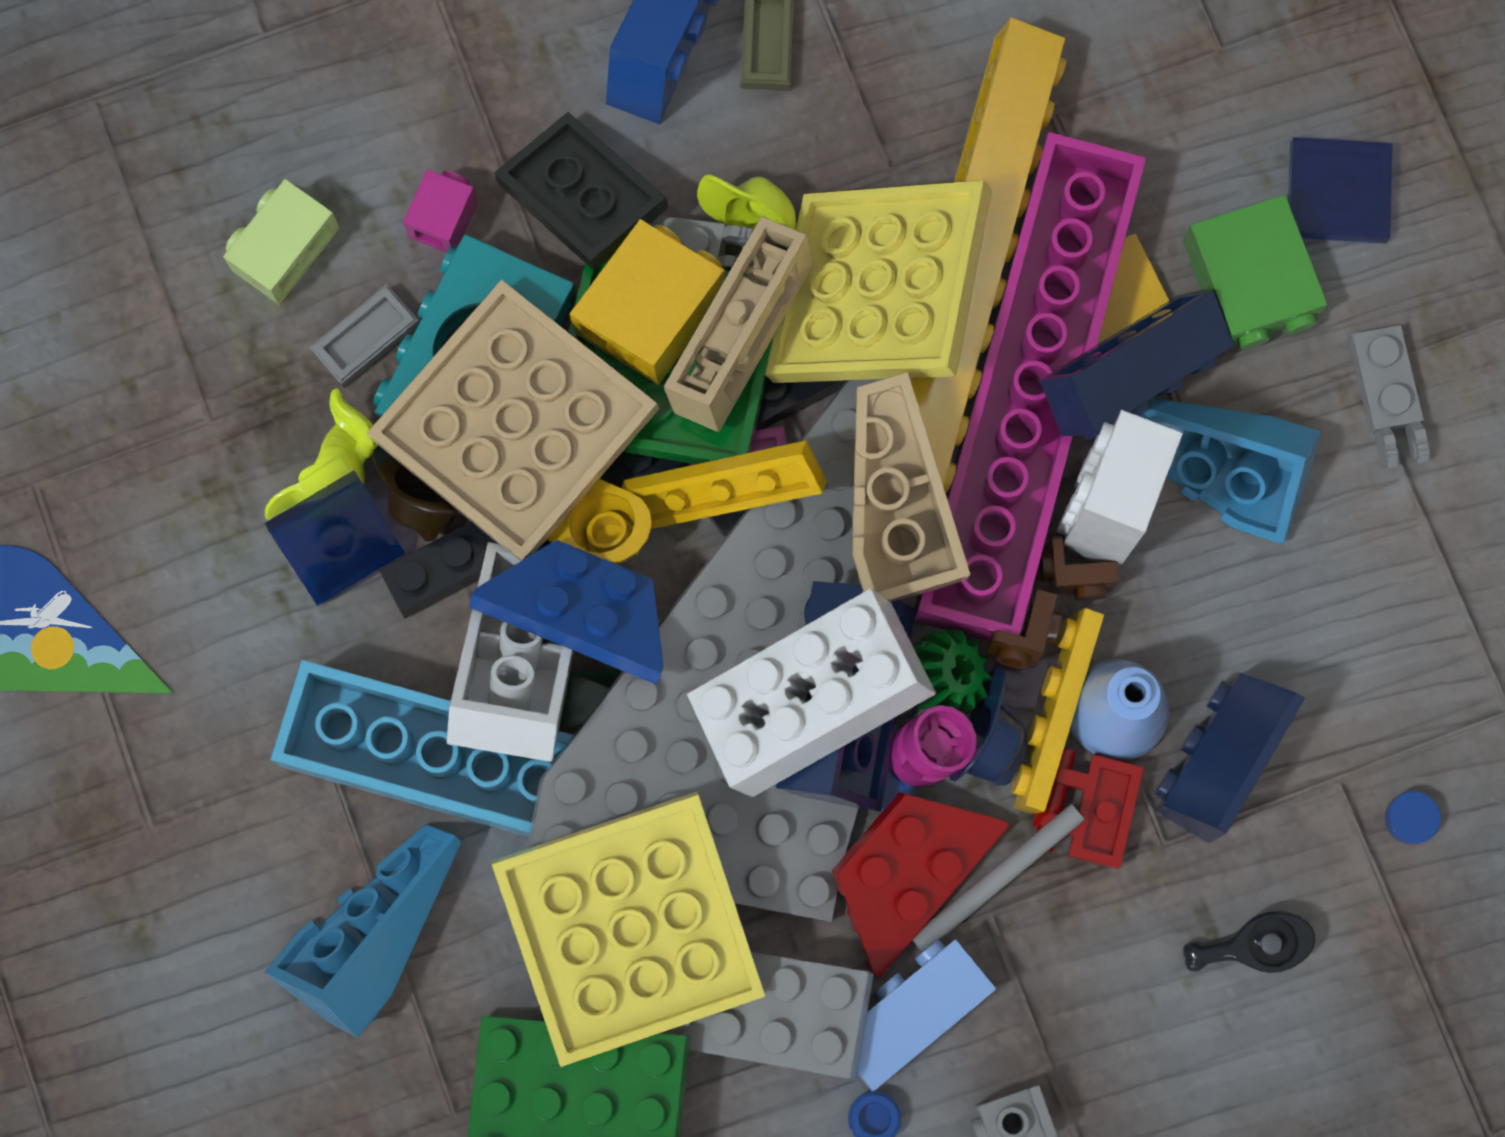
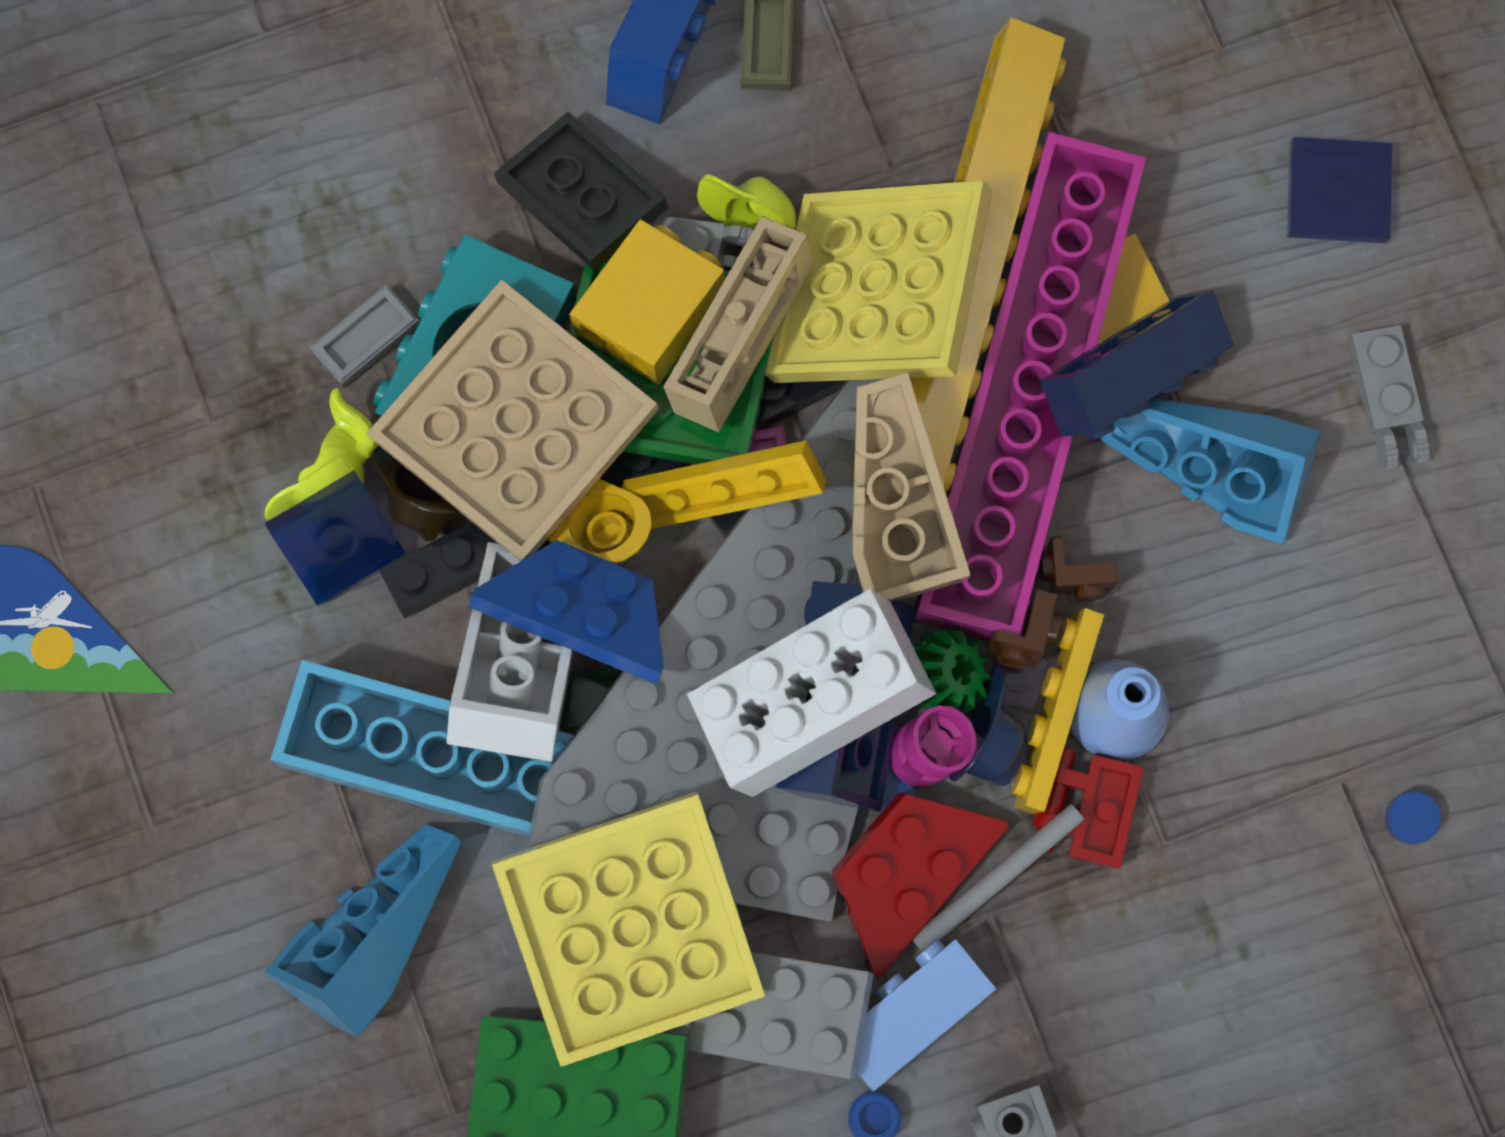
yellowish green brick [223,179,340,305] -> none
dark pink brick [403,169,478,253] -> none
white brick [1056,410,1183,571] -> none
dark blue slope [1155,673,1305,843] -> none
bright green brick [1183,195,1328,350] -> none
black piece [1183,911,1316,973] -> none

